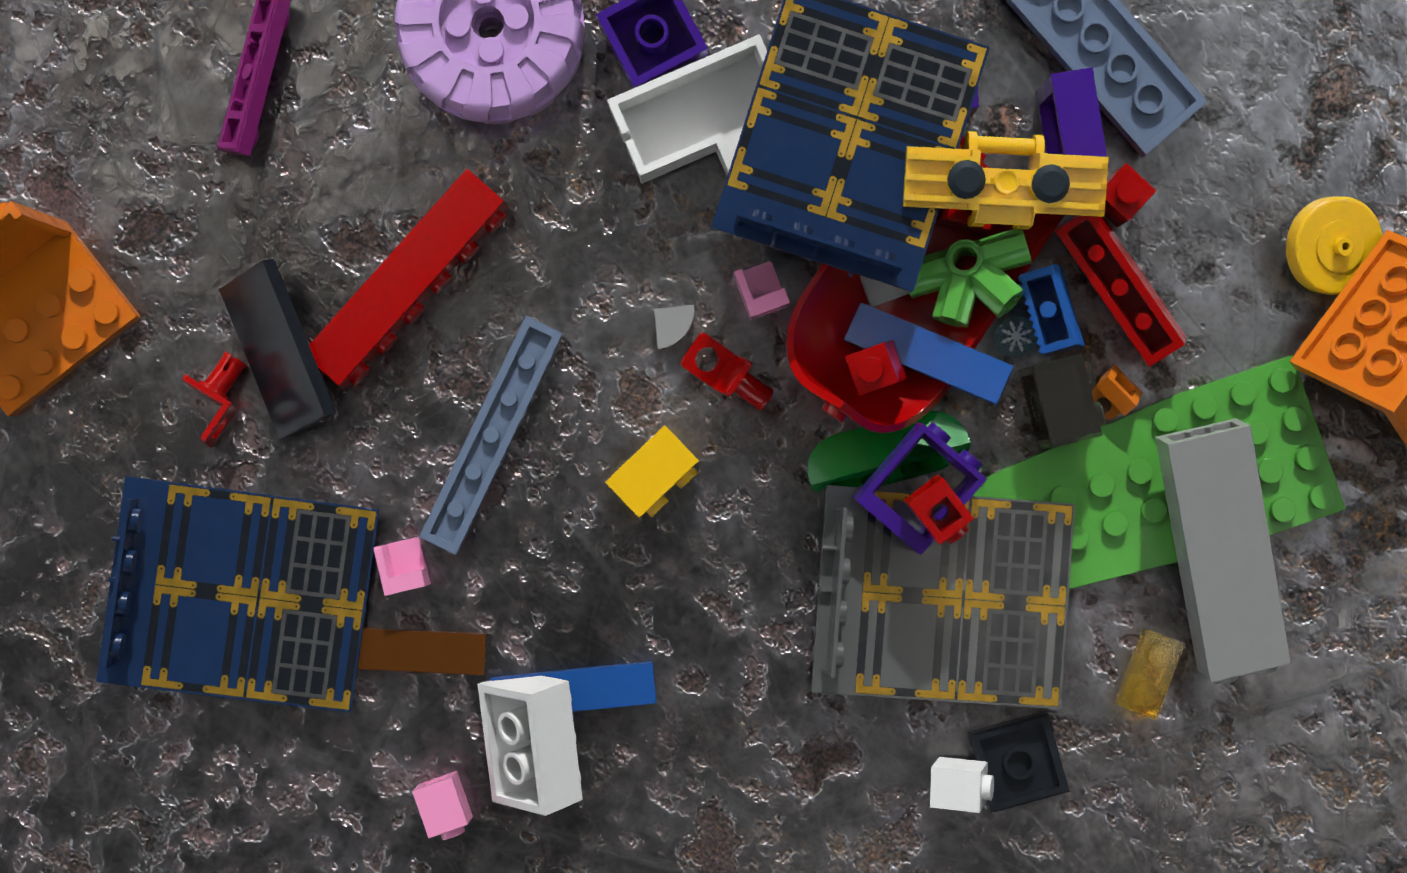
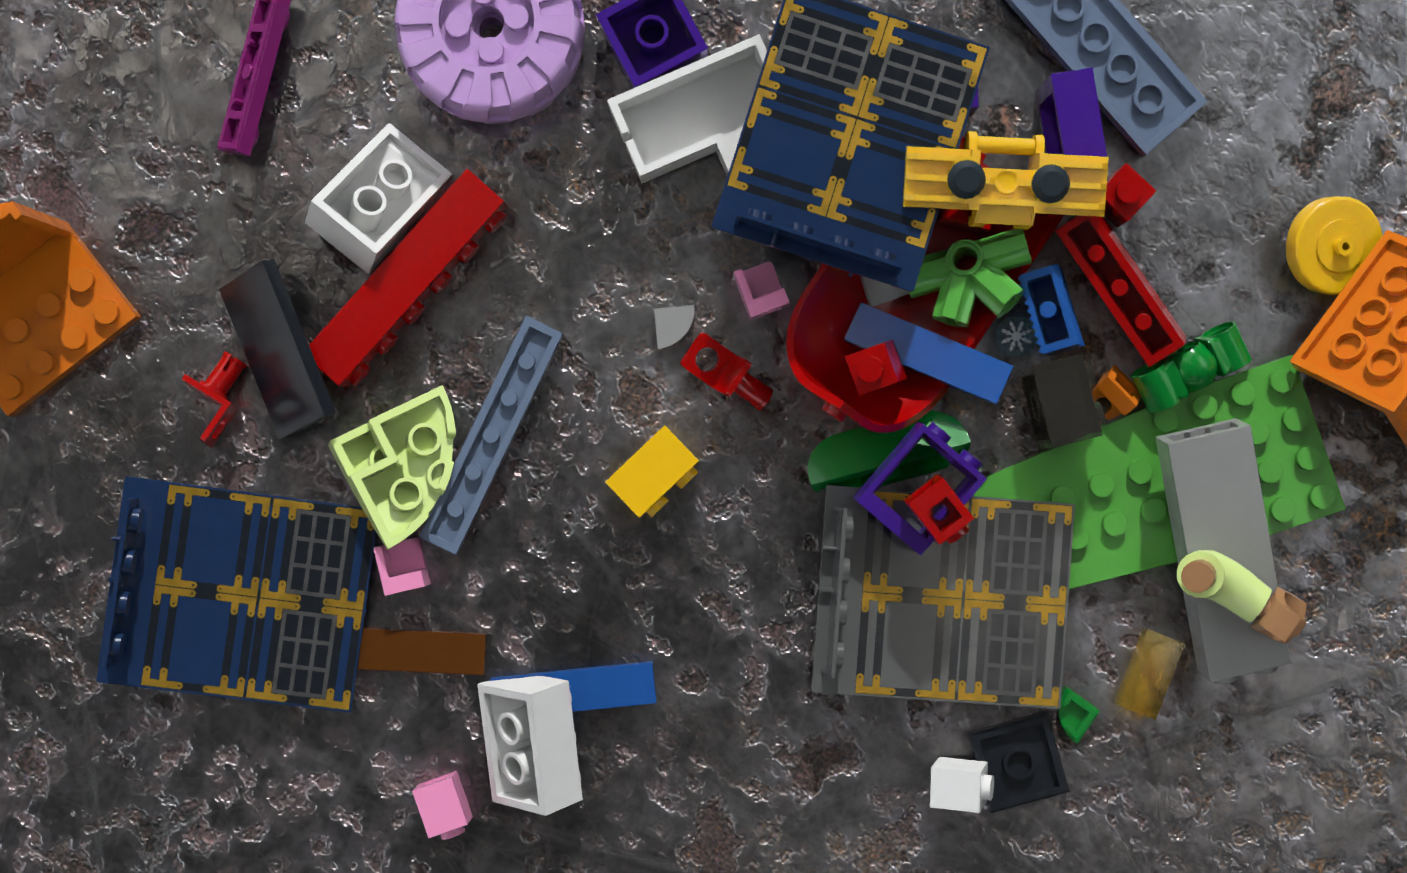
none -> white slope [305,123,453,274]
none -> yellowish green brick [328,385,456,550]
none -> green tile [1057,685,1100,744]
none -> green piece [1131,321,1252,413]
none -> piece [1177,550,1307,644]

